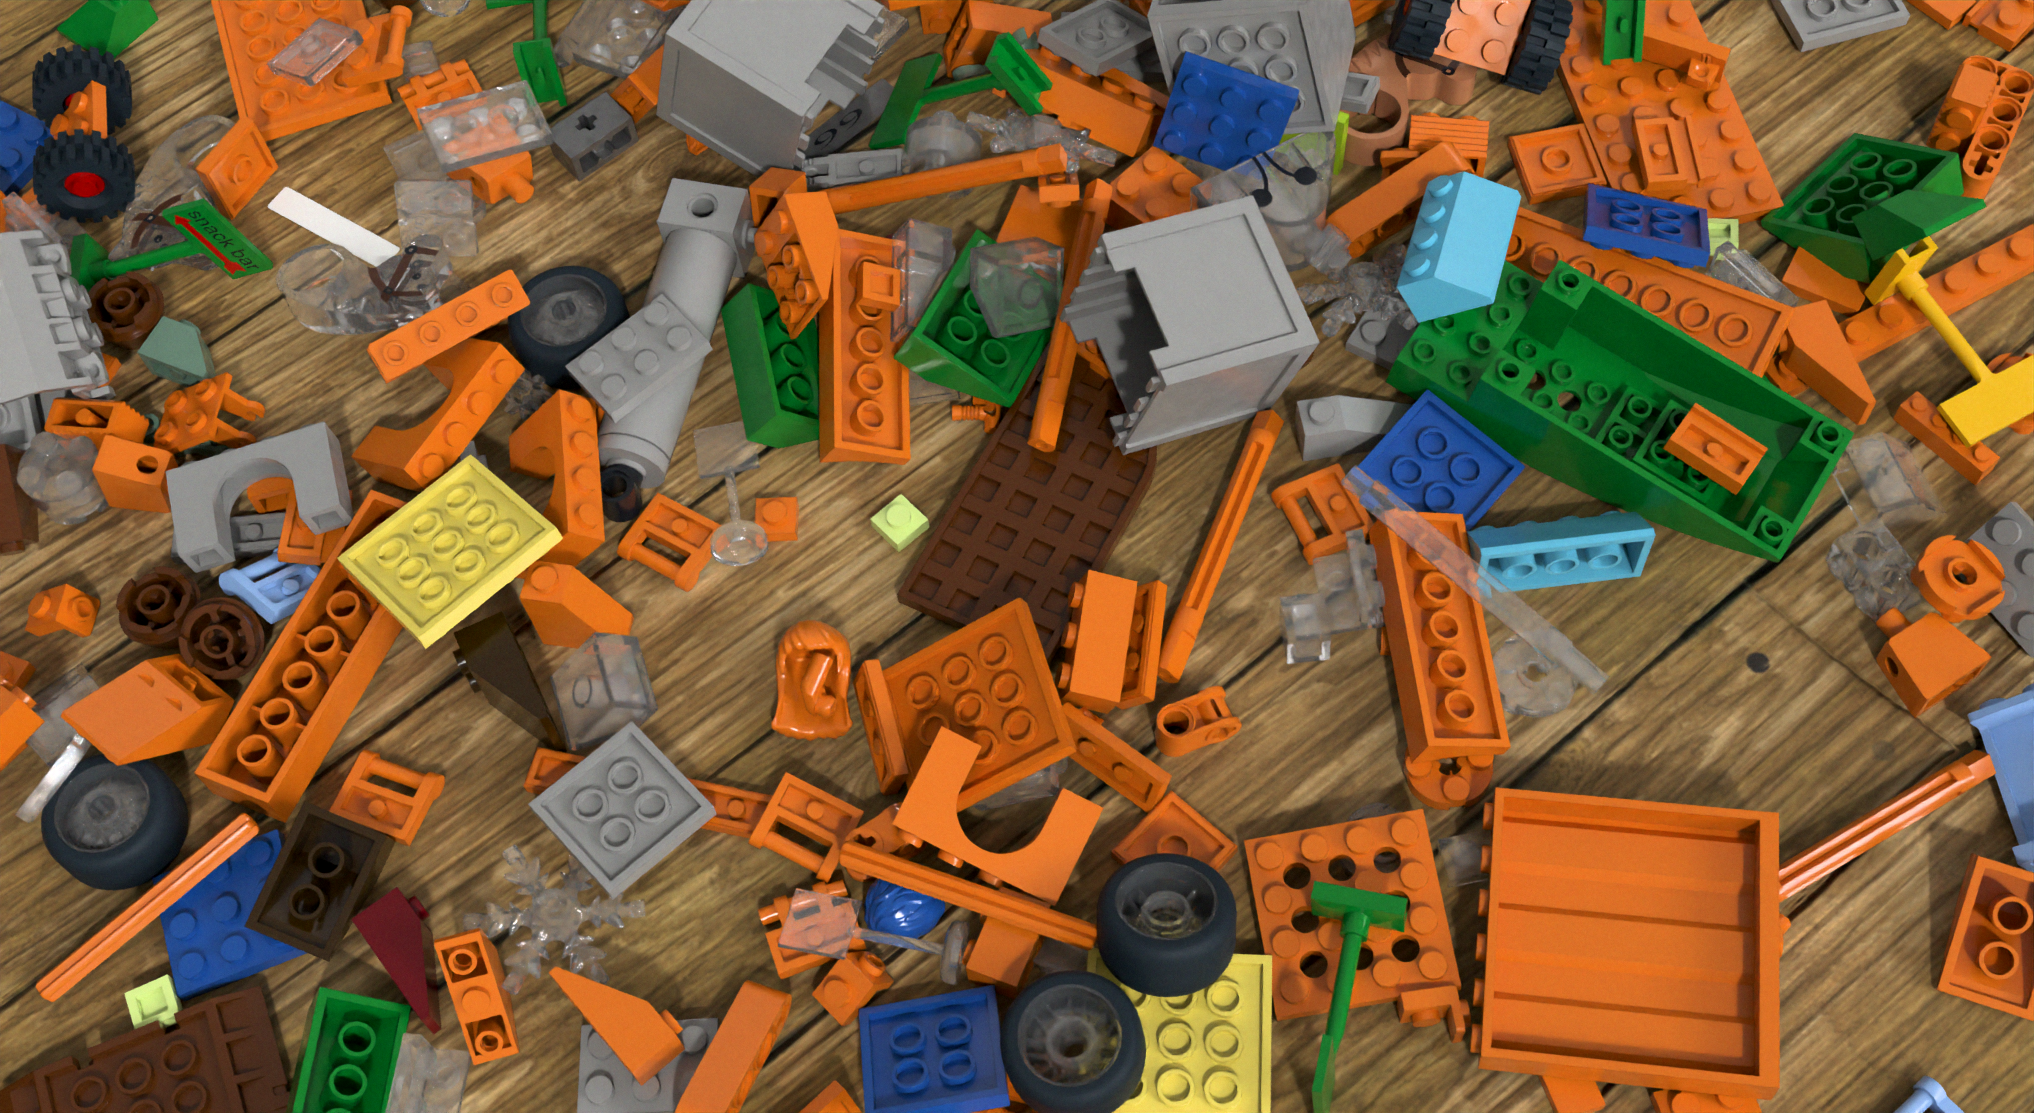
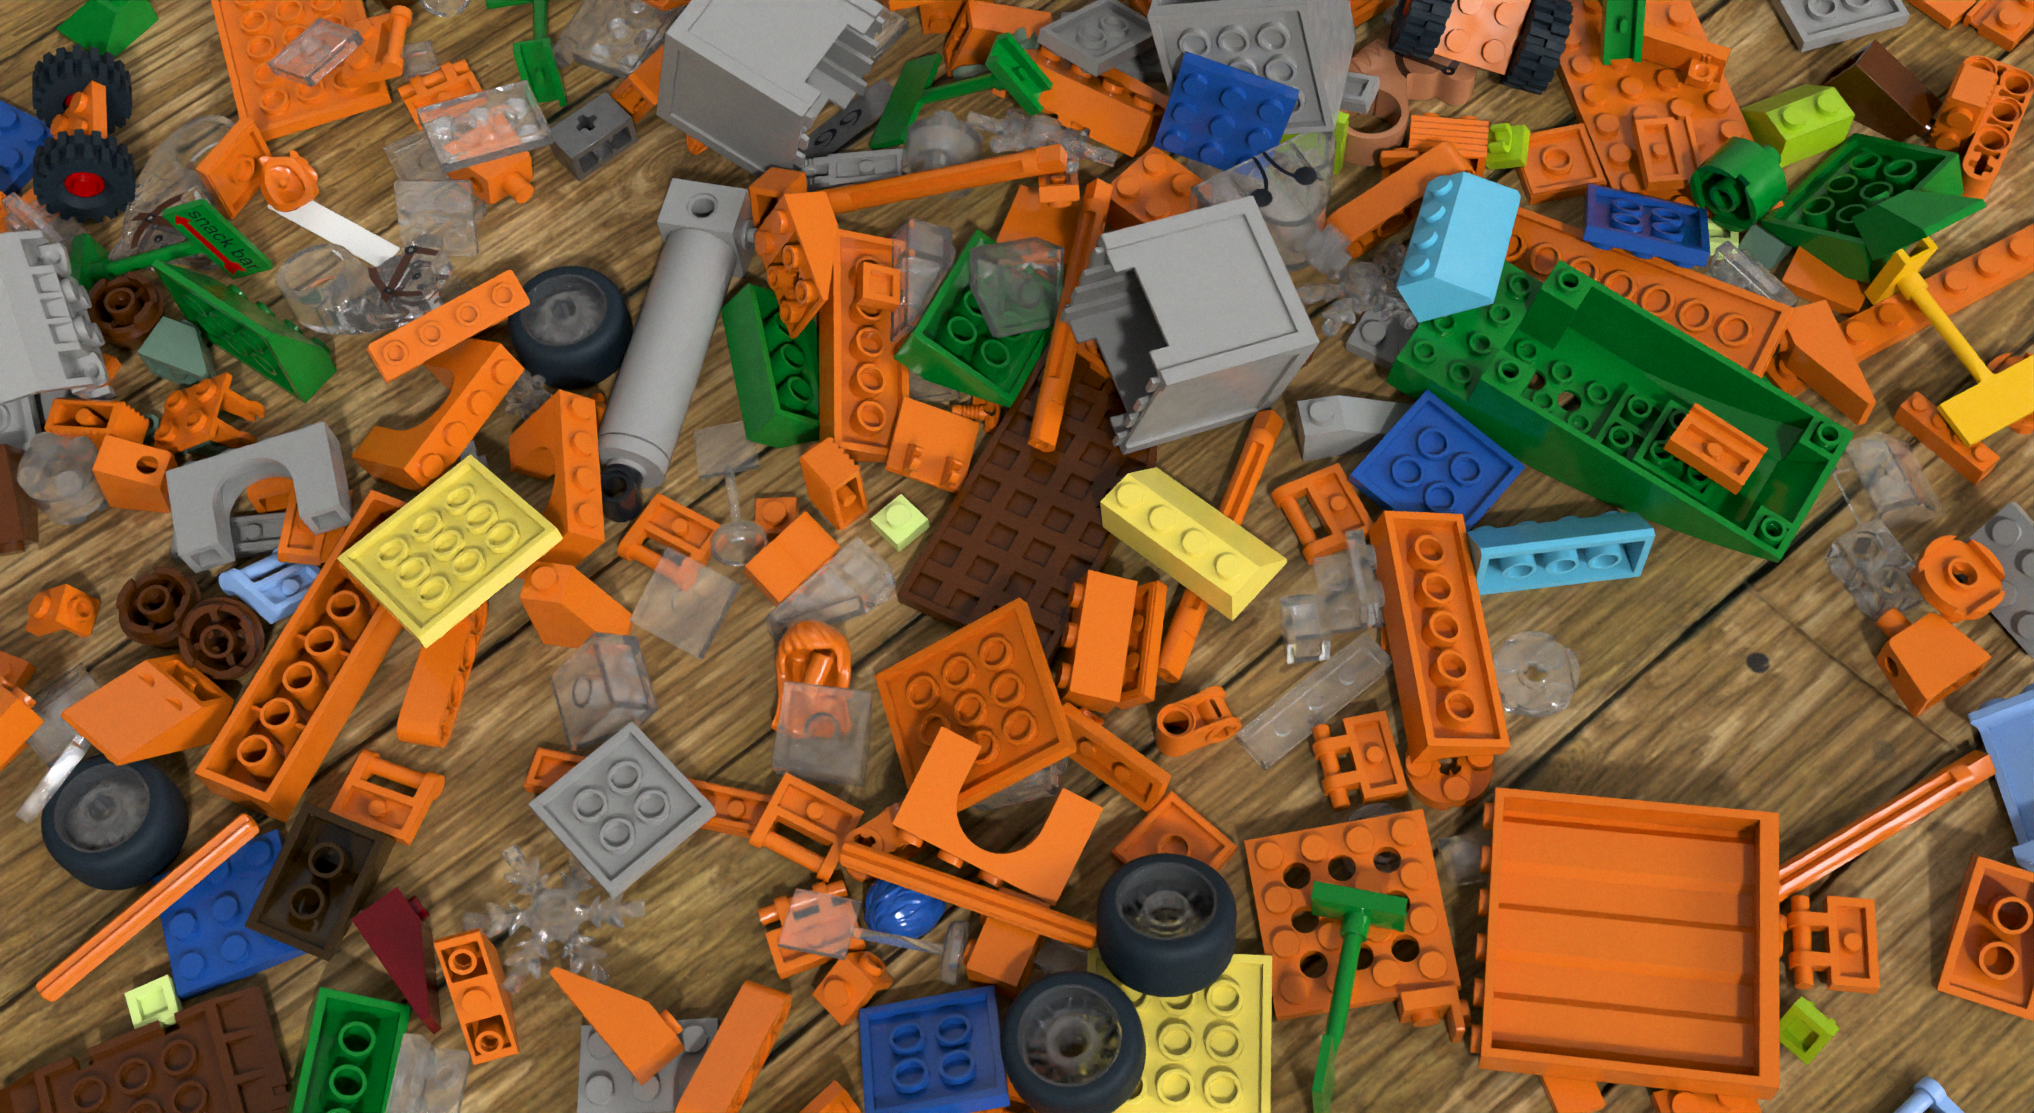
dark brown slope [453,611,567,752] -> none
light grey plate [565,294,713,424] -> none
orange tile [853,659,909,795] -> none
clear piece [1341,465,1610,695] -> none
none -> green slope [151,259,337,403]
none -> orange hat [258,150,319,212]
none -> orange beam [397,600,488,748]
none -> clear tile [629,546,741,659]
none -> orange brick [743,511,840,608]
none -> clear slope [764,537,896,642]
none -> clear slope [771,681,873,787]
none -> orange brick [799,437,868,531]
none -> orange plate [884,396,980,494]
none -> light yellow slope [1100,467,1287,621]
none -> clear tile [1236,632,1393,770]
none -> orange plate [1312,710,1408,811]
none -> lime tile [1485,123,1530,170]
none -> green brick [1690,136,1788,232]
none -> sand green slope [1737,224,1792,275]
none -> lime slope [1740,84,1855,168]
none -> lime tile [1780,996,1840,1065]
none -> orange plate [1786,895,1880,994]
none -> reddish brown slope [1819,39,1942,142]

